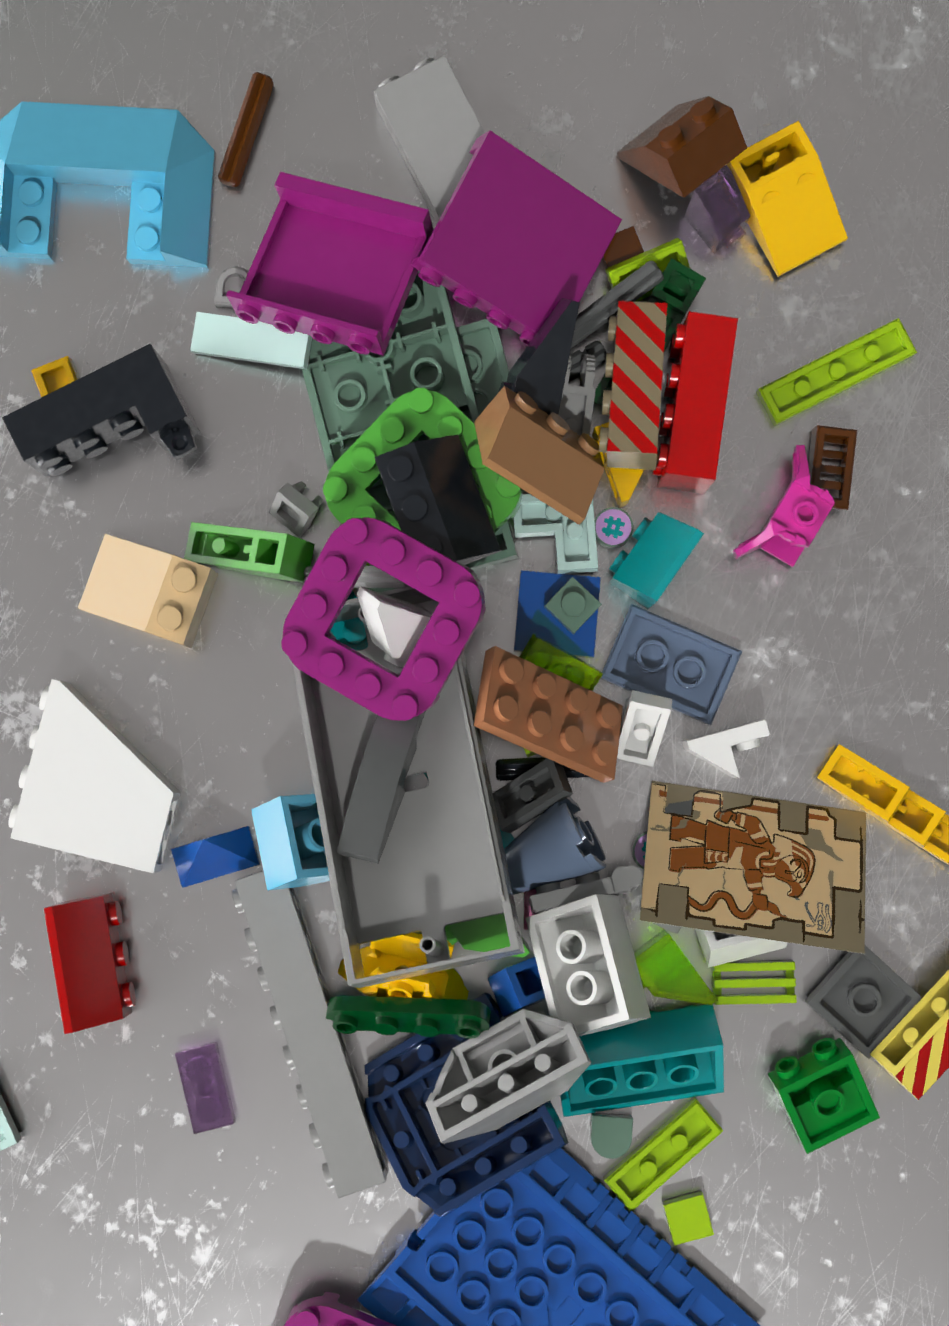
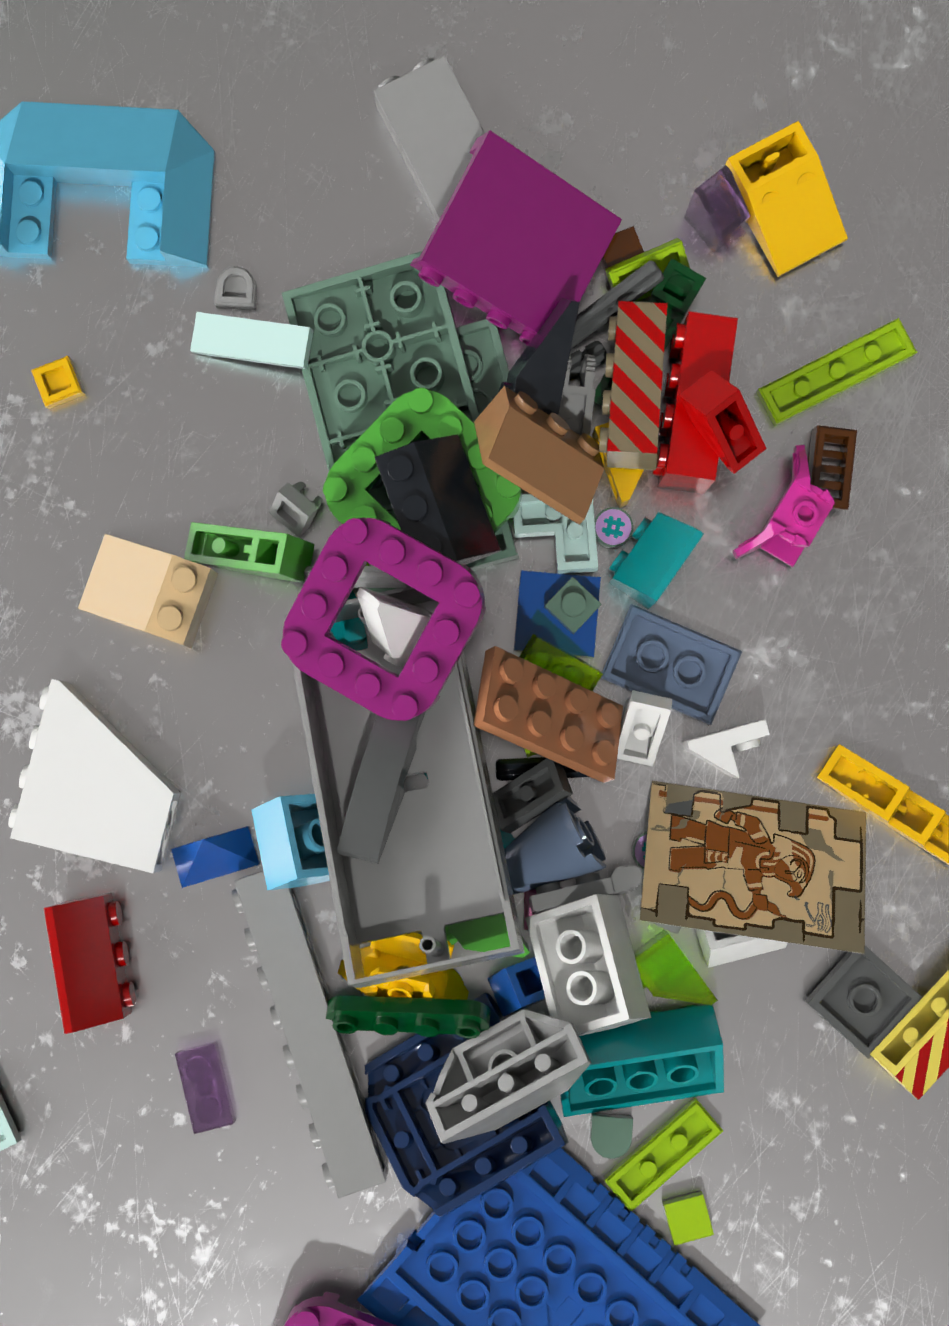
black hinge [2,344,201,476] -> none
reddish brown axle [218,72,274,188] -> none
magenta panel [226,172,434,356] -> none
reddish brown slope [617,96,747,198] -> none
lime tile [712,960,797,1005] -> none
green plate [767,1038,880,1154] -> none
none -> red slope [678,370,767,474]

